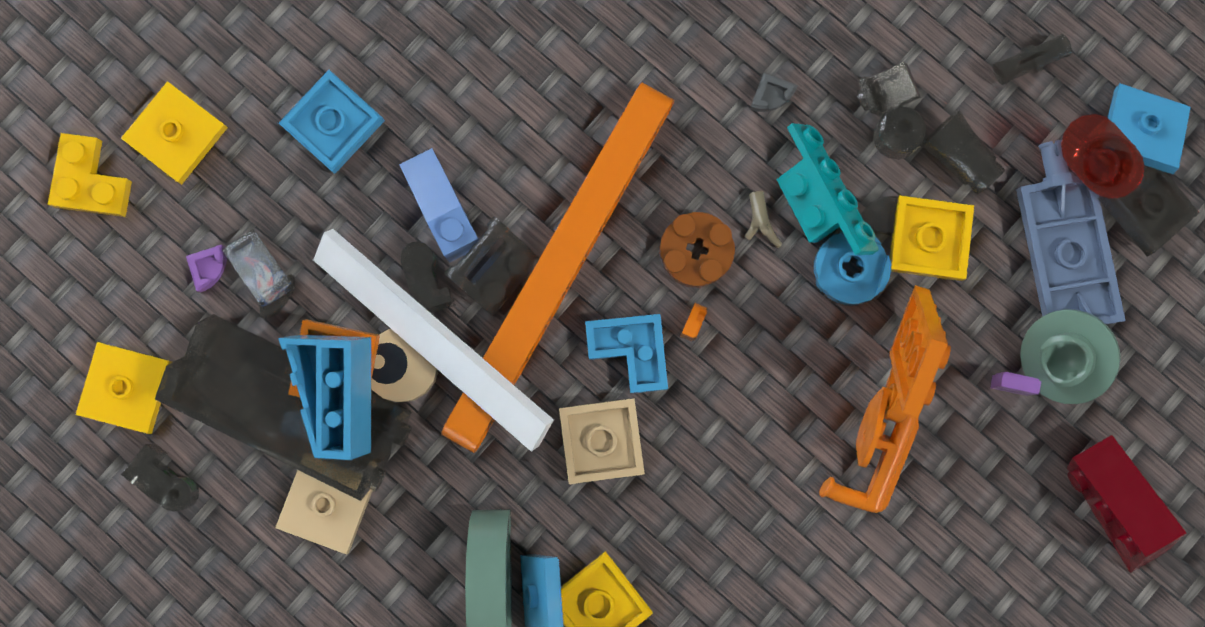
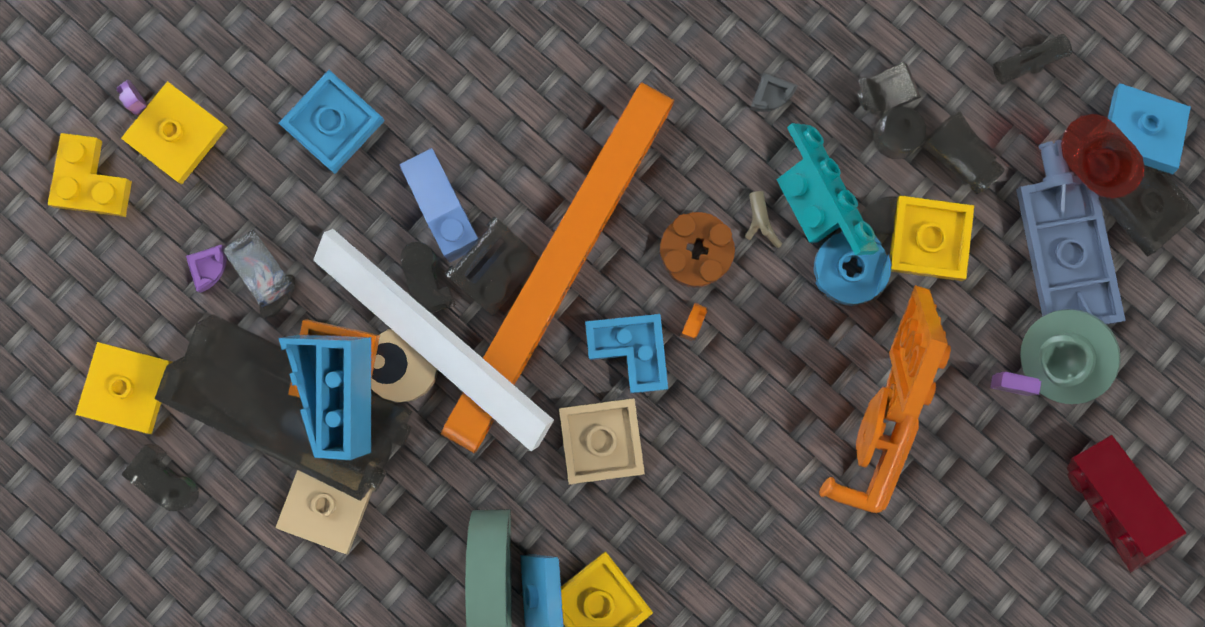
none -> medium lavender tile [116,80,147,116]

